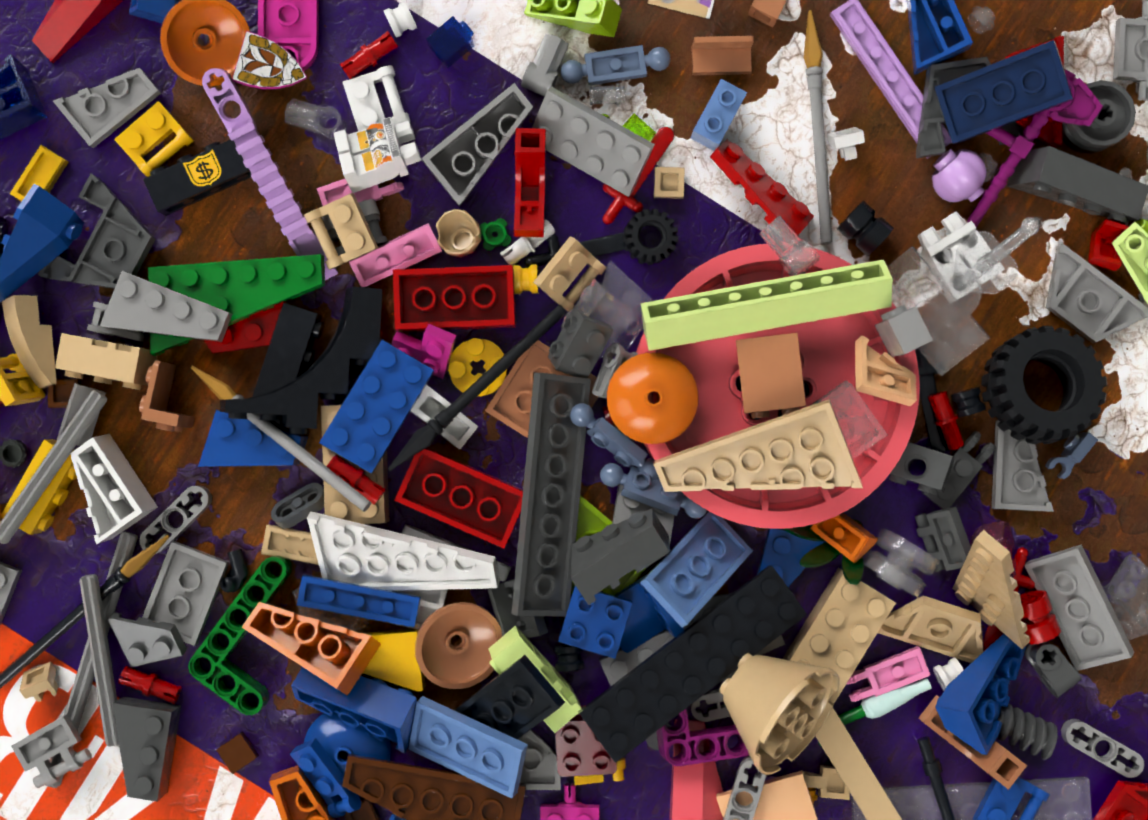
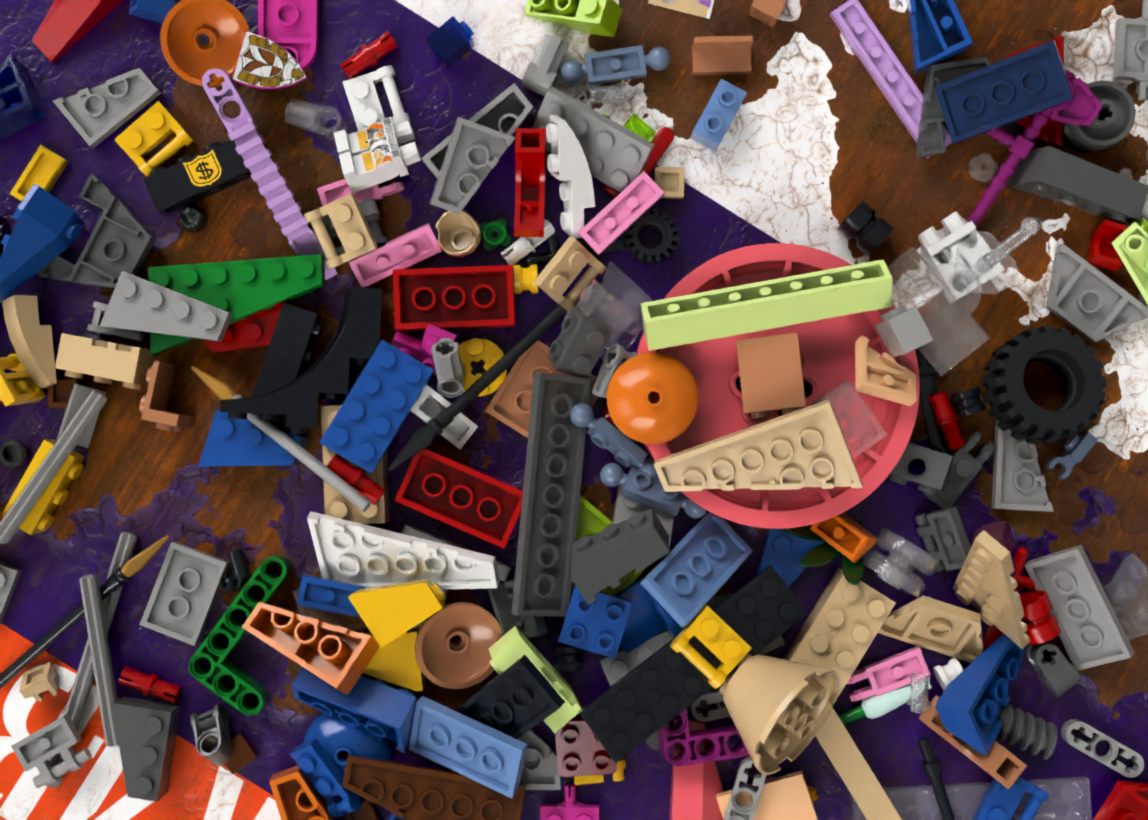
white wedge [70,434,158,545] -> none
wing [107,612,187,668] -> none
light grey beam [139,485,212,554] -> none
tan plate [261,524,319,565] -> none
dark grey plate [271,483,324,529] -> none
white wheel [383,1,417,38] -> none
red wing [710,139,814,244] -> none
clear piece [759,216,820,276] -> none
light grey piece [803,10,832,243] -> none
tan plate [803,765,850,800] -> none
white tile [827,127,865,161] -> none
lavender plant [932,149,986,203] -> none
clear plate [967,6,995,34] -> none
none -> pearl dark grey piece [179,205,208,233]
none -> dark grey piece [190,703,233,766]
none -> yellow slope [348,579,446,648]
none -> light grey wing [429,117,516,214]
none -> light grey piece [432,338,465,398]
none -> white slope [546,115,595,238]
none -> bright pink plate [578,172,664,256]
none -> yellow plate [670,605,752,689]
none -> clear pin [907,673,931,713]

